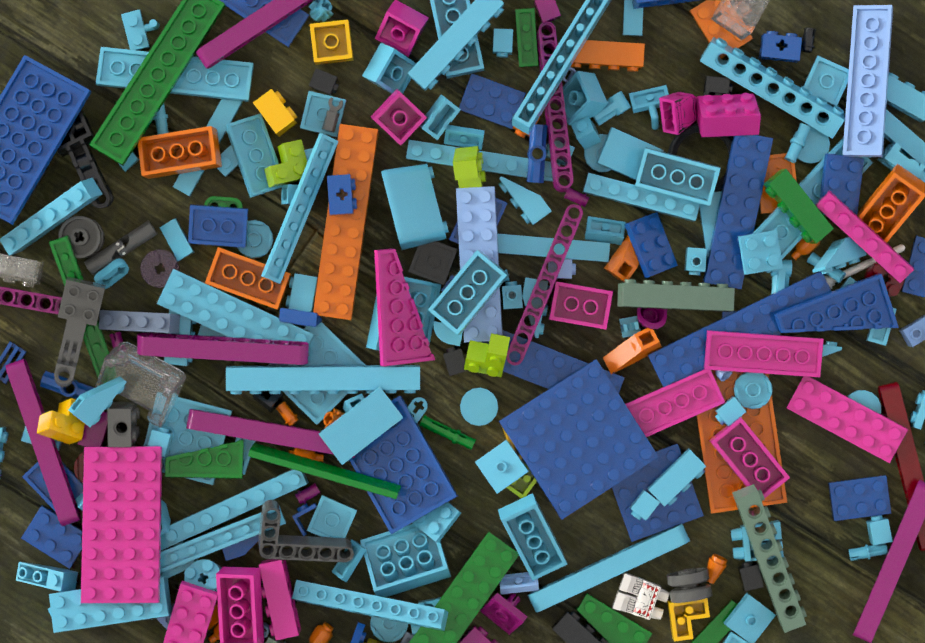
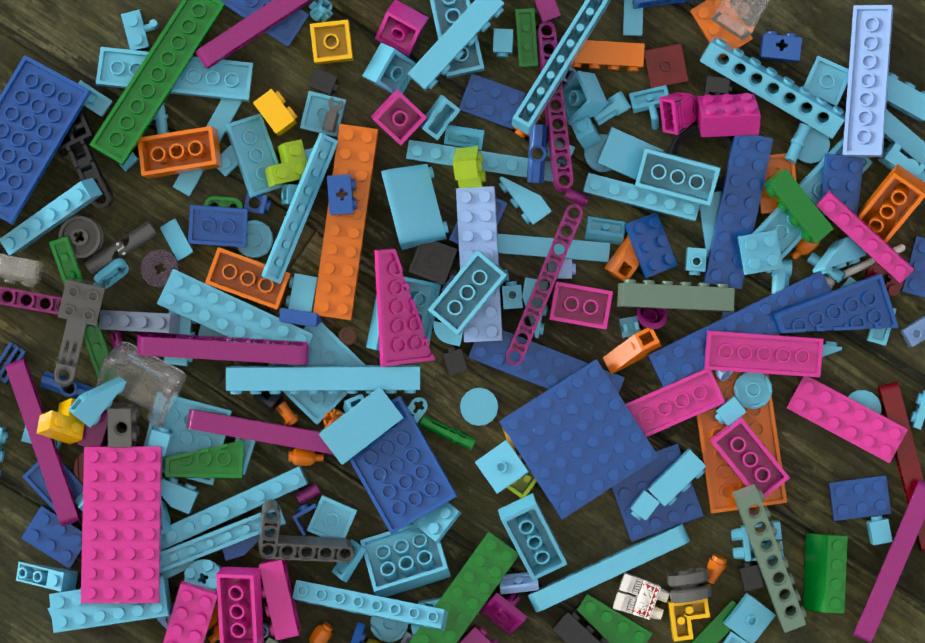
green tile [248,443,401,499] -> none
lime brick [464,333,510,377] -> none
black pin [801,27,816,53] -> none
medium azure axle [848,543,888,561] -> none
none -> medium azure plate [78,80,113,117]
none -> medium azure slope [161,476,200,514]
none -> blue bracket [244,192,272,215]
none -> reddish brown plate [338,326,358,345]
none -> dark red plate [644,44,688,89]
none -> green slope [803,532,848,613]

